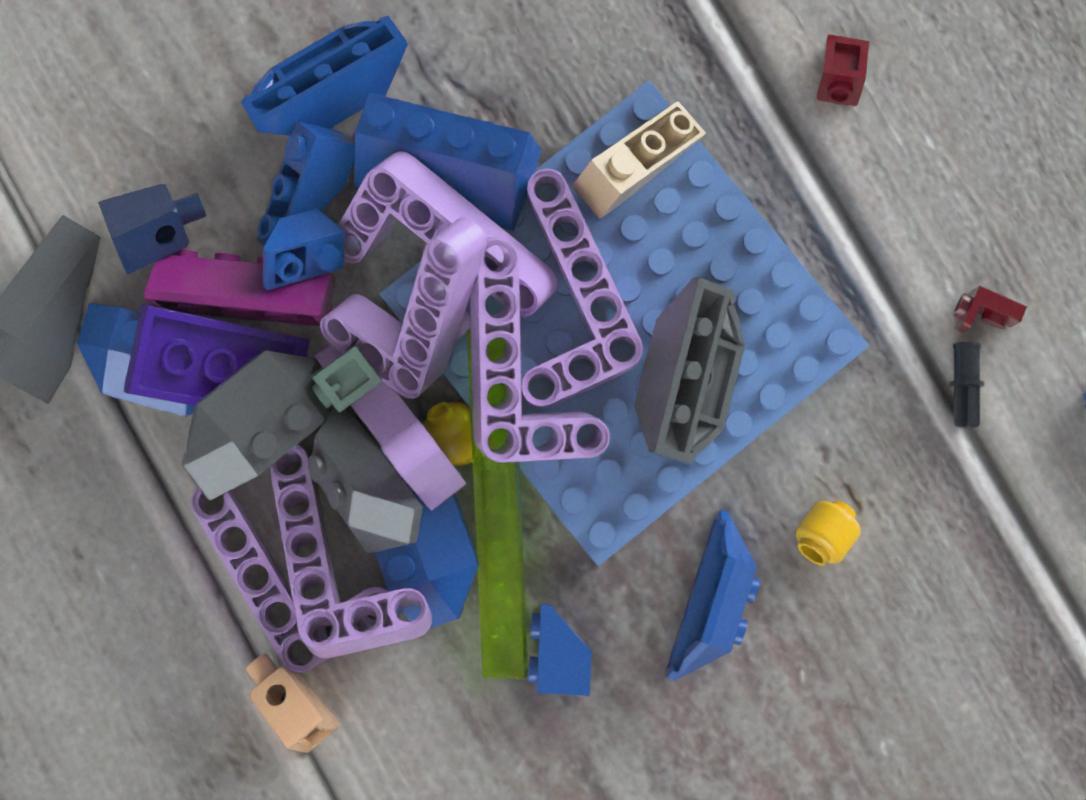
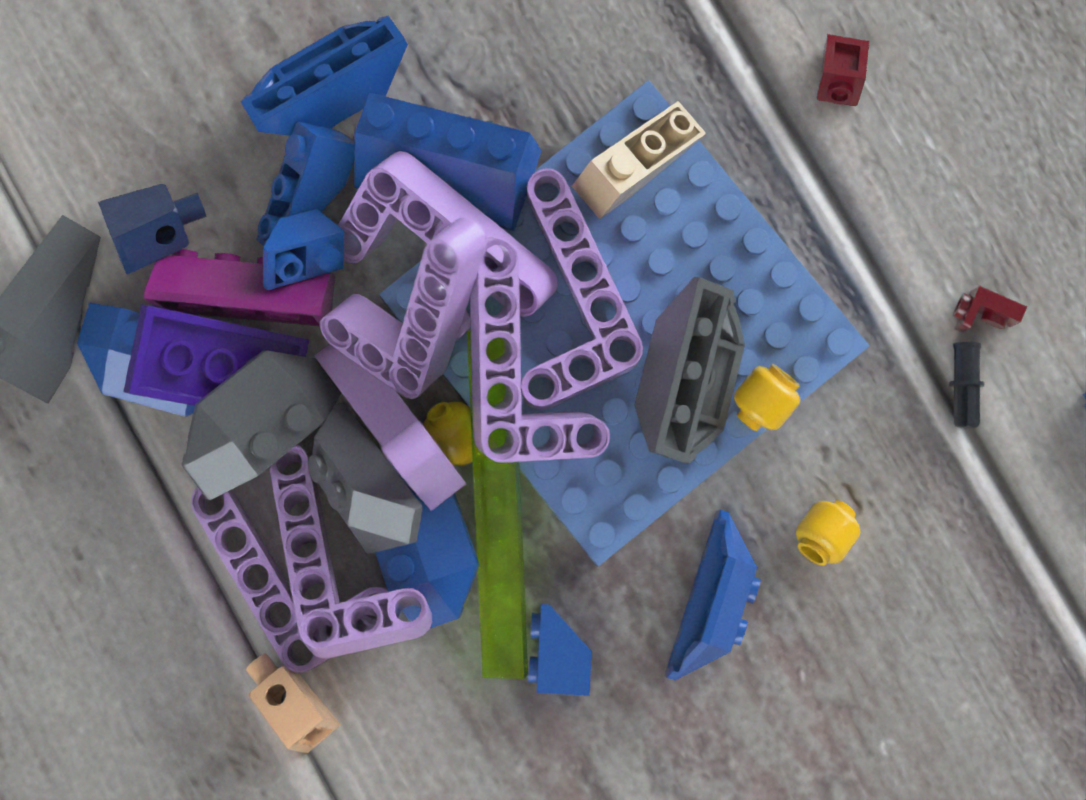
sand green bracket [312,344,382,413] -> none
none -> yellow head [734,364,800,432]

